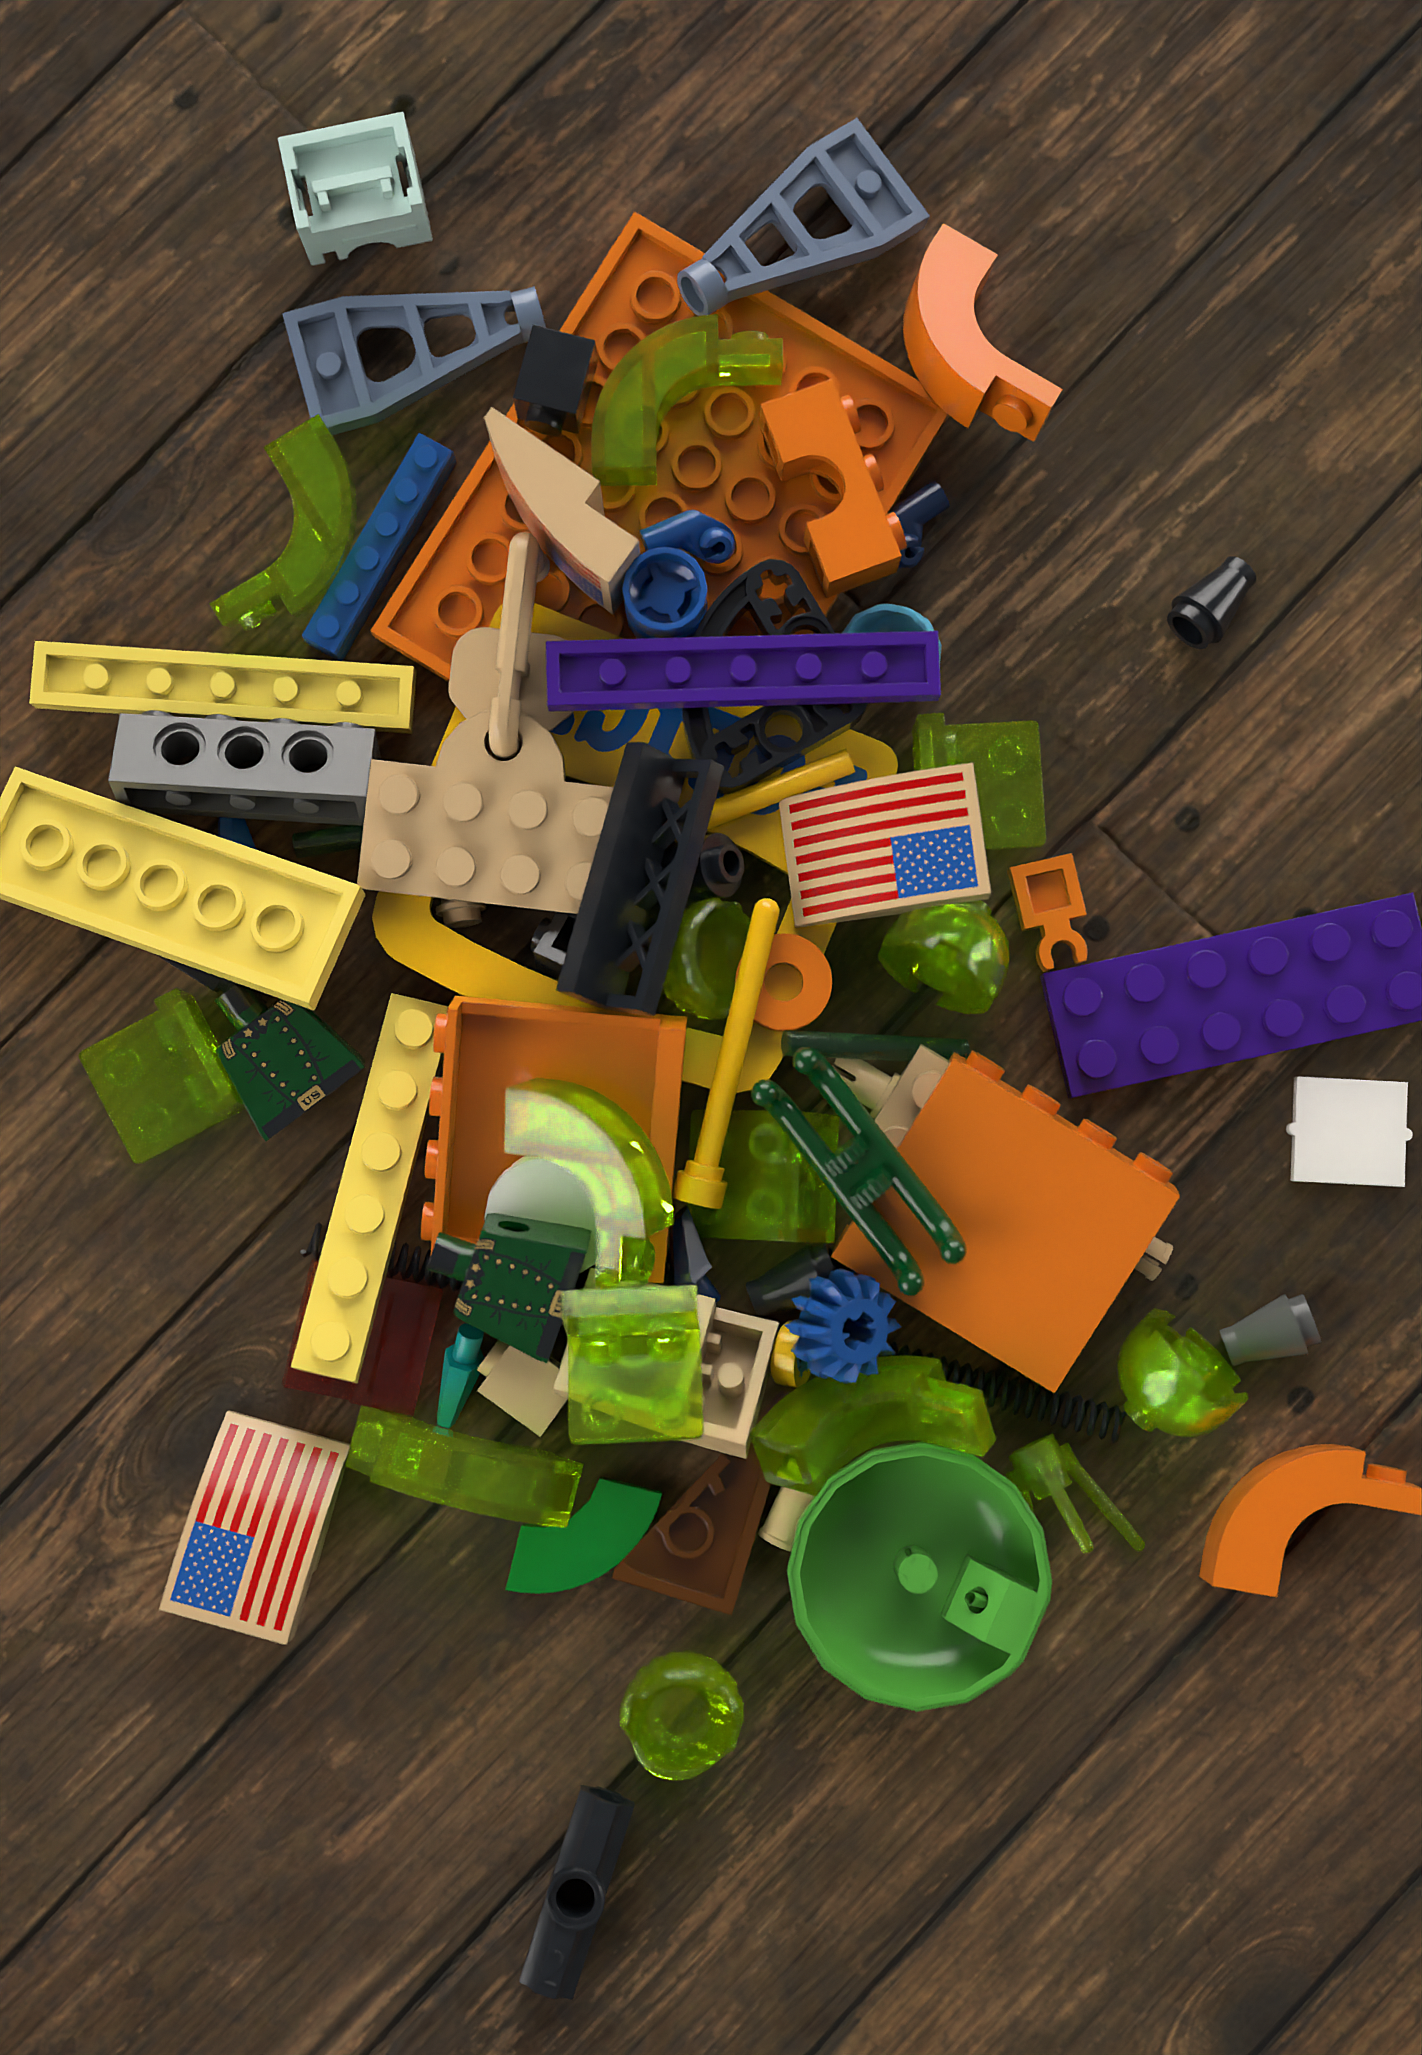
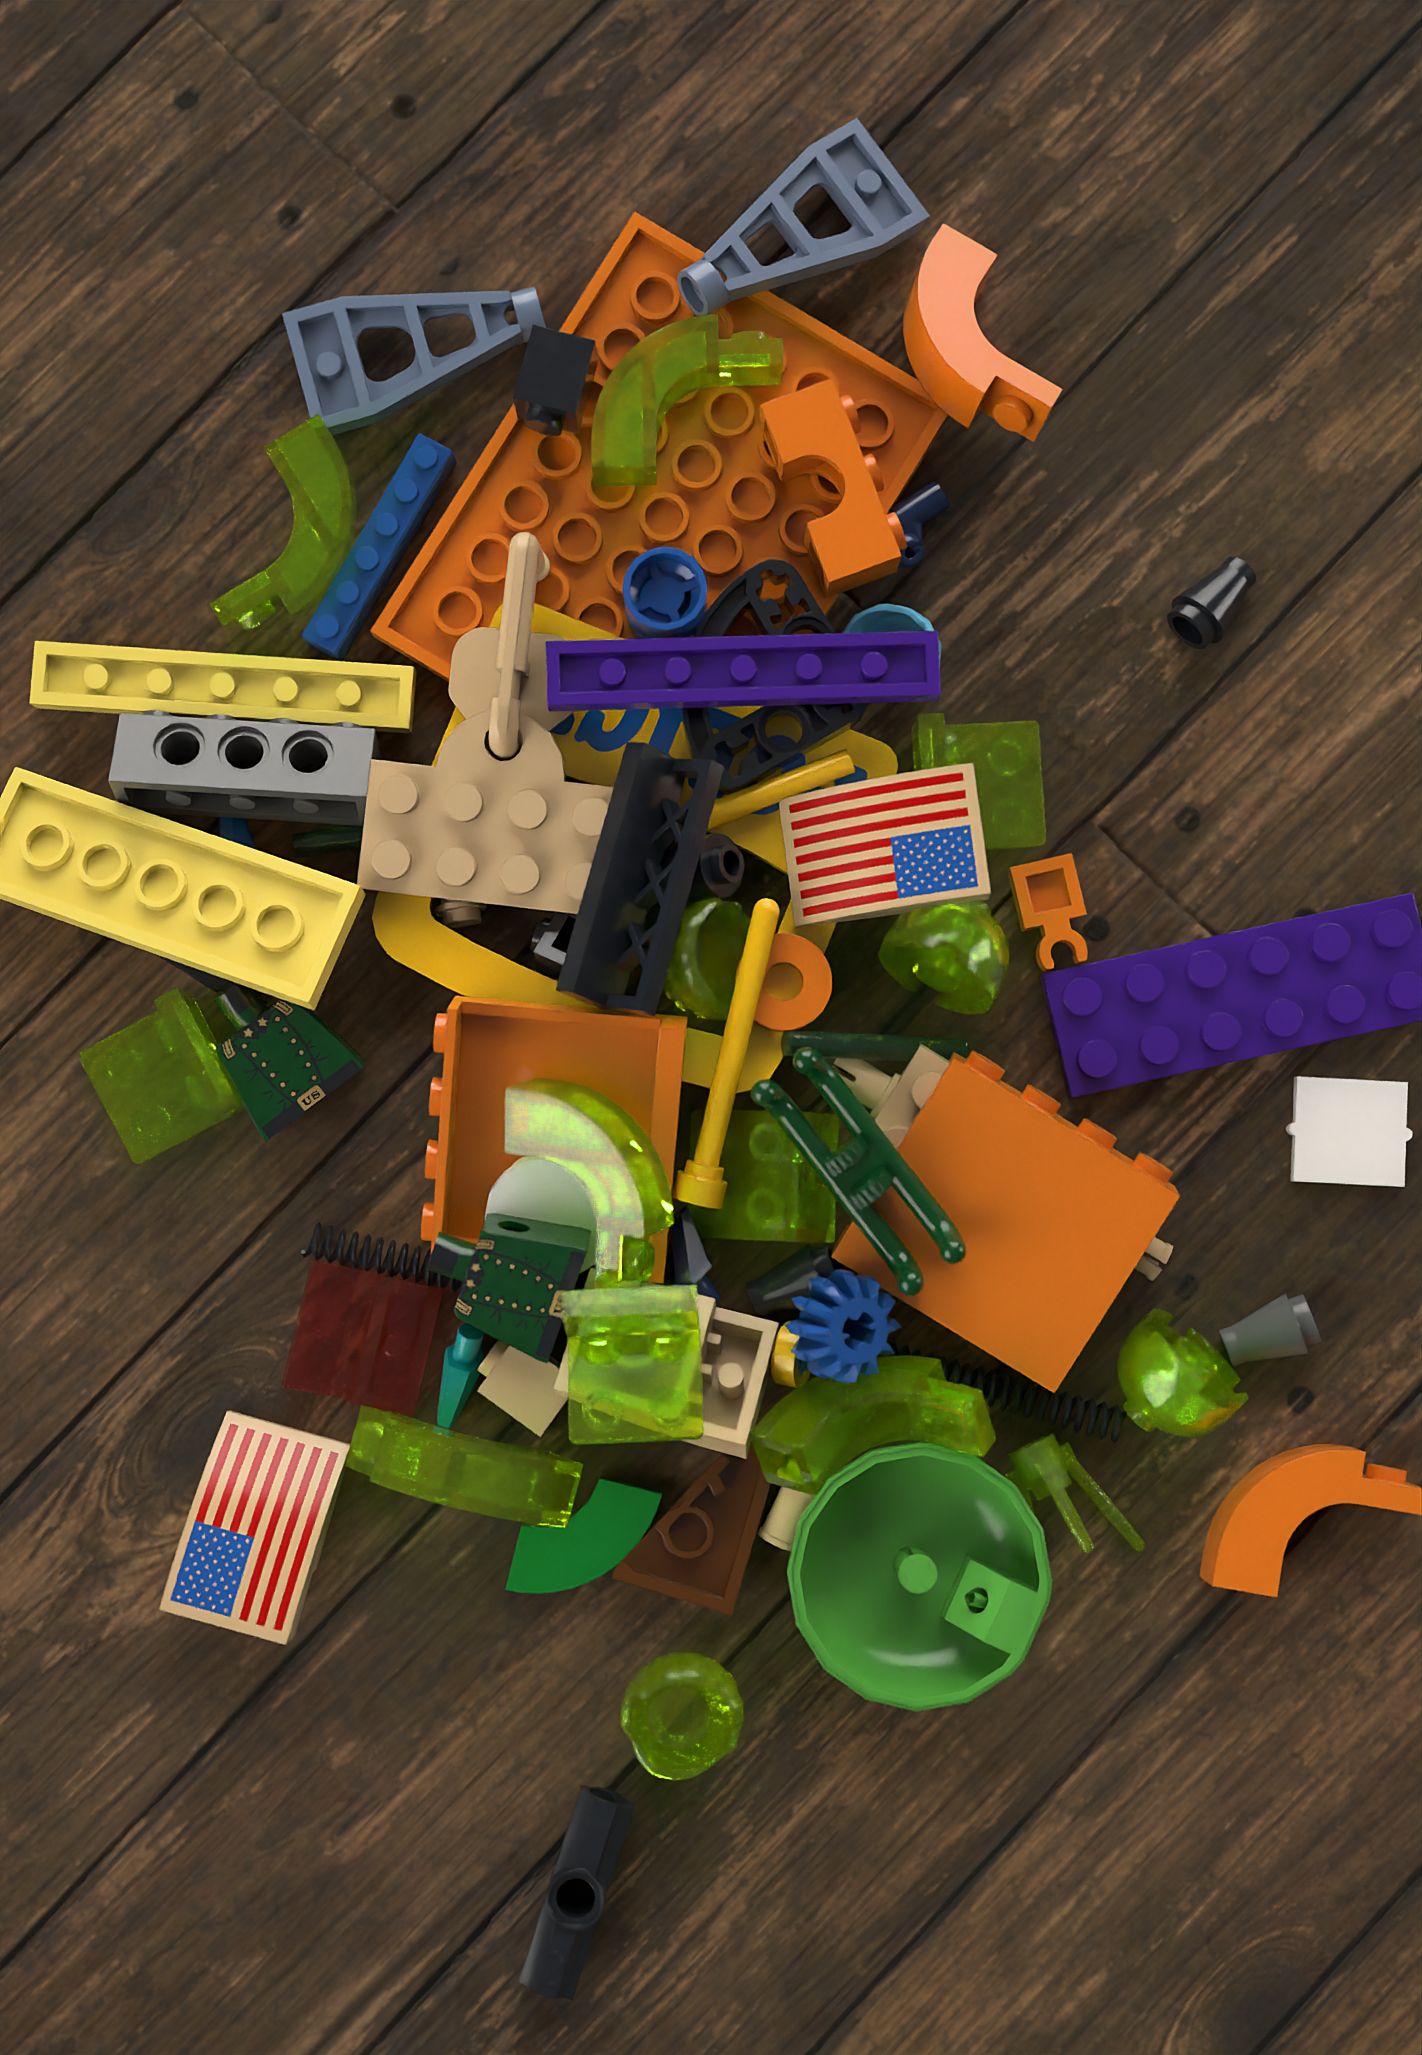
light aqua piece [278,112,433,265] -> none
light yellow plate [291,993,449,1384] -> none
tan slope [484,407,640,615] -> none
blue arm [639,510,735,564] -> none

